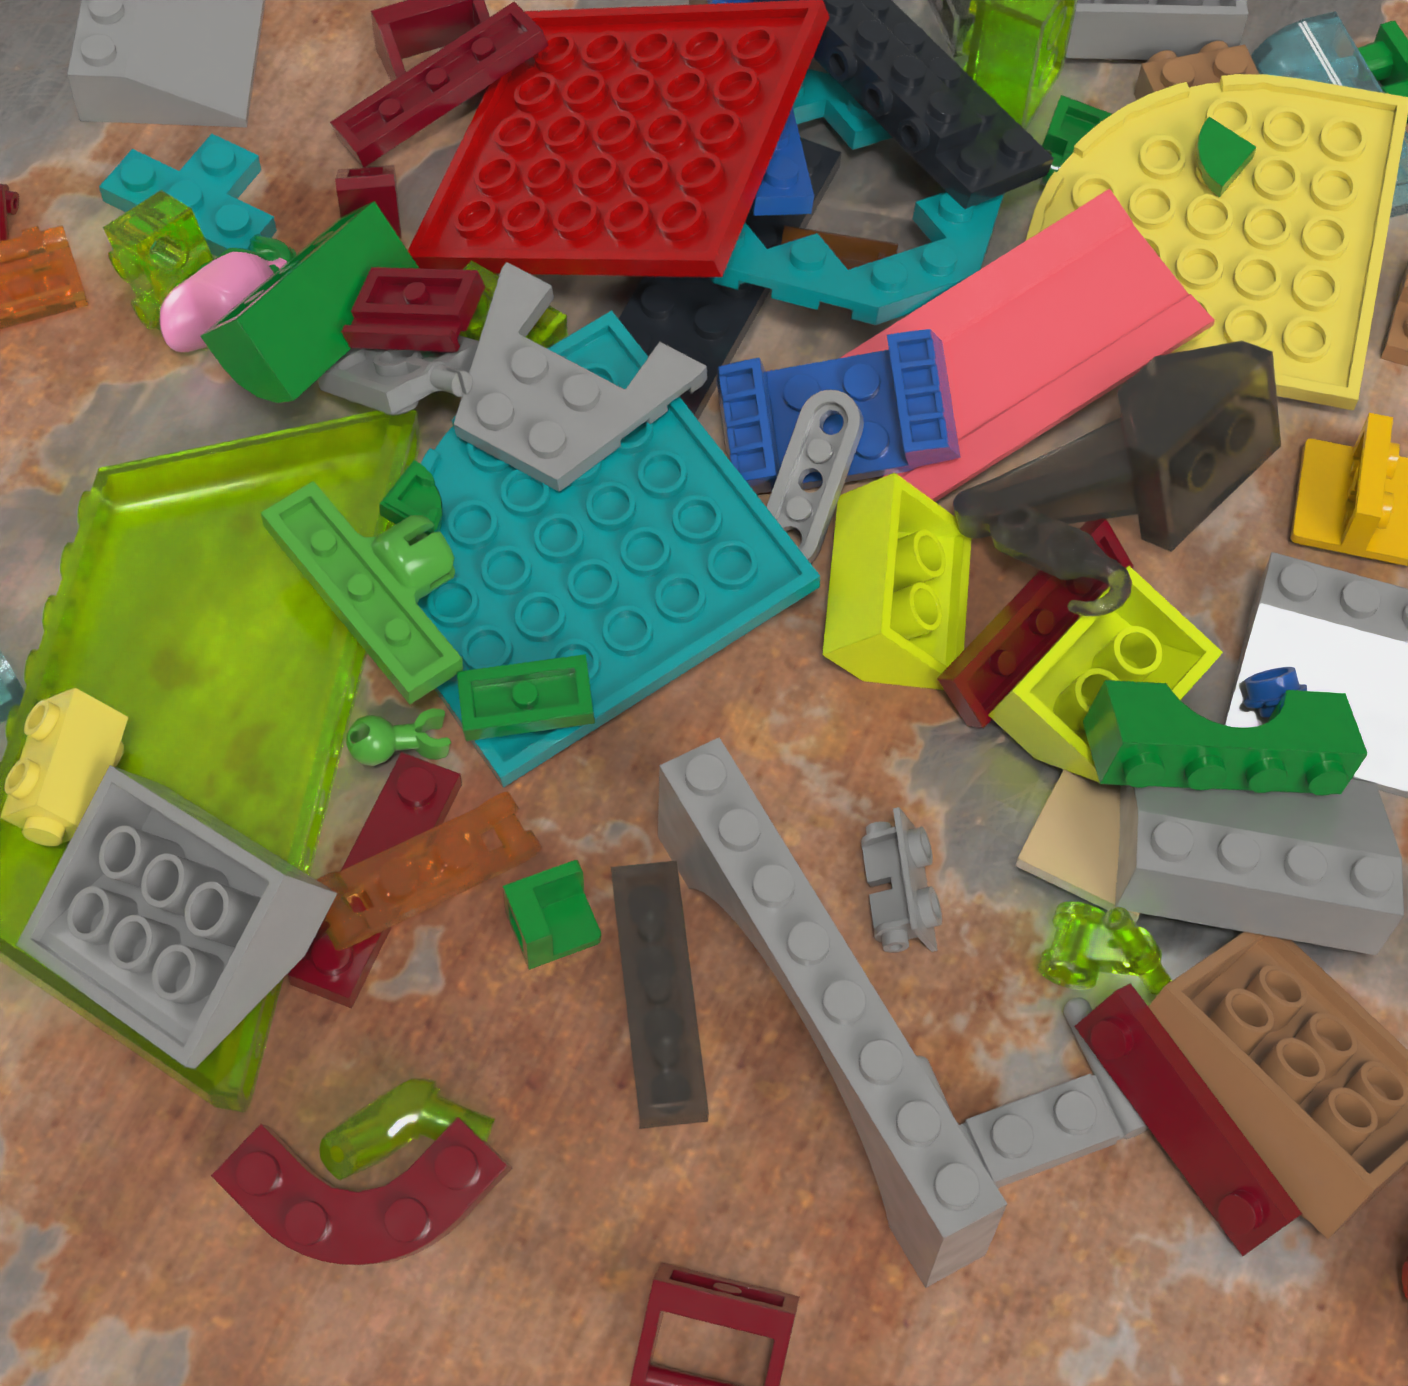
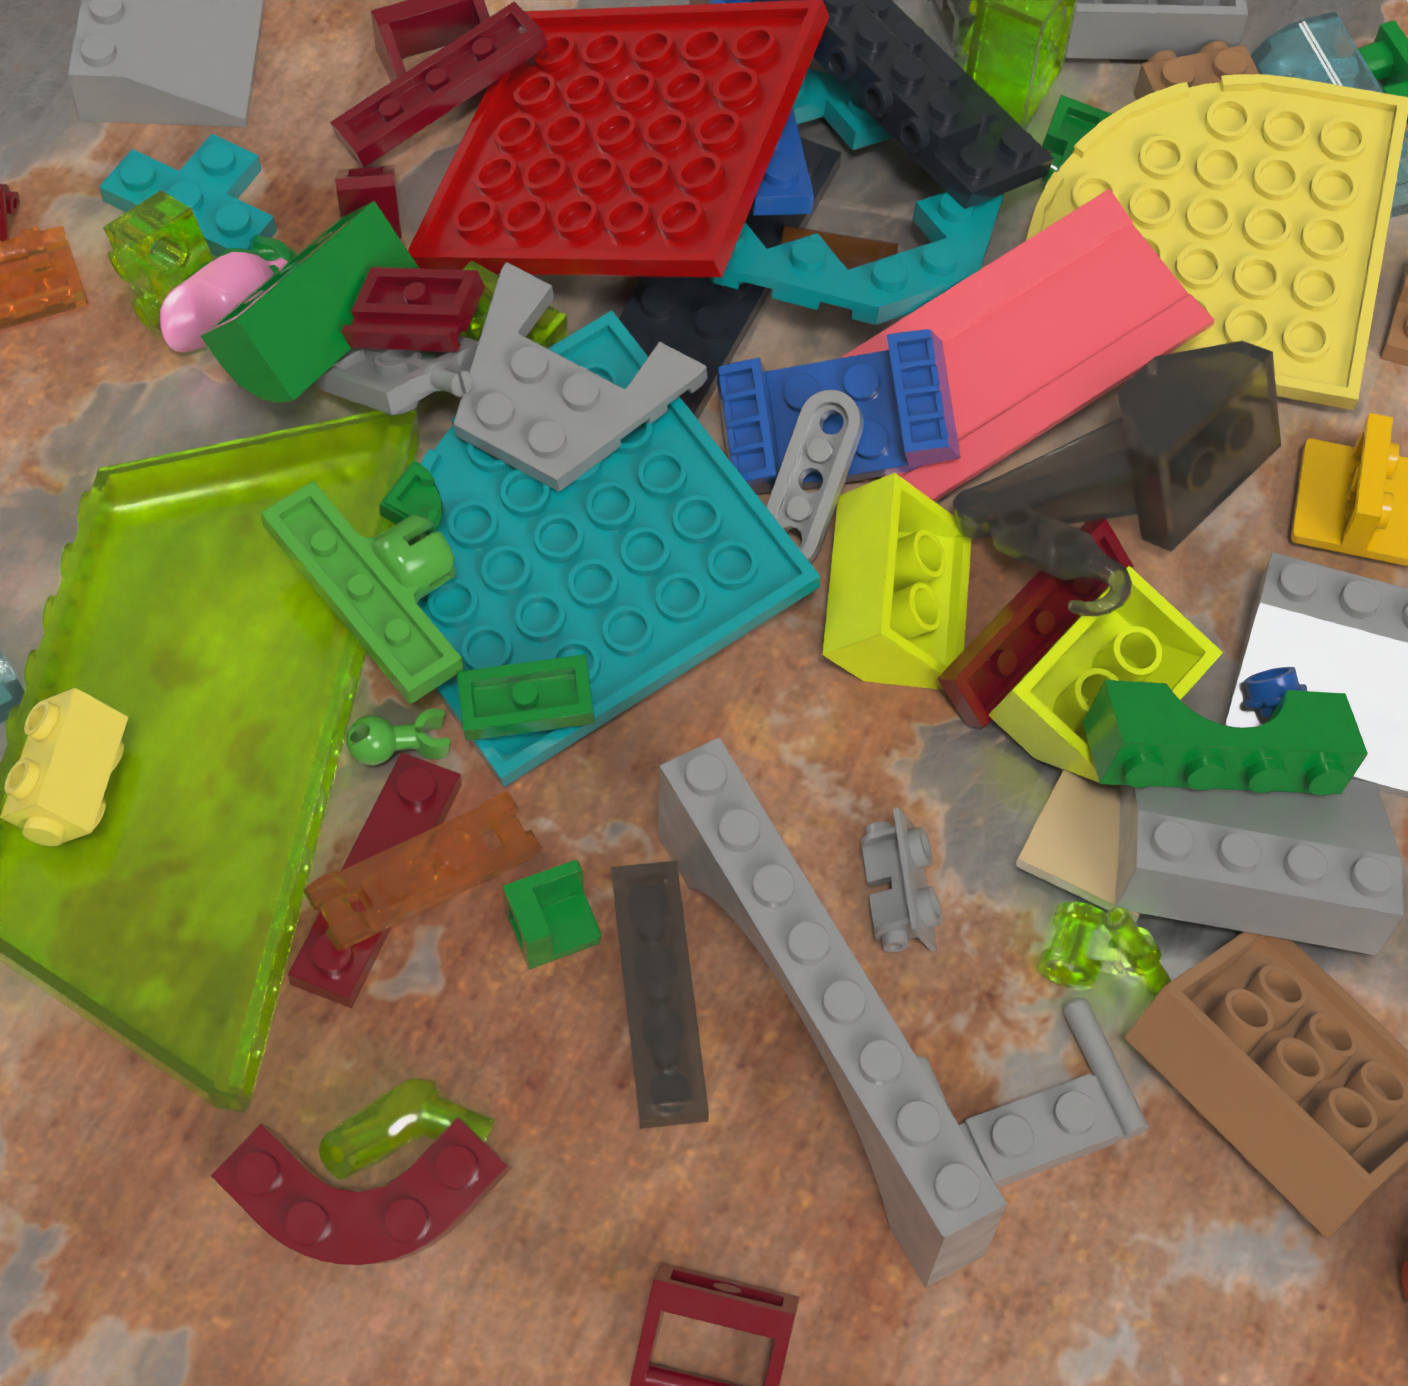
light grey slope [16,765,337,1069] -> none
dark red plate [1074,983,1303,1256] -> none
green tile [1197,116,1256,197] -> none

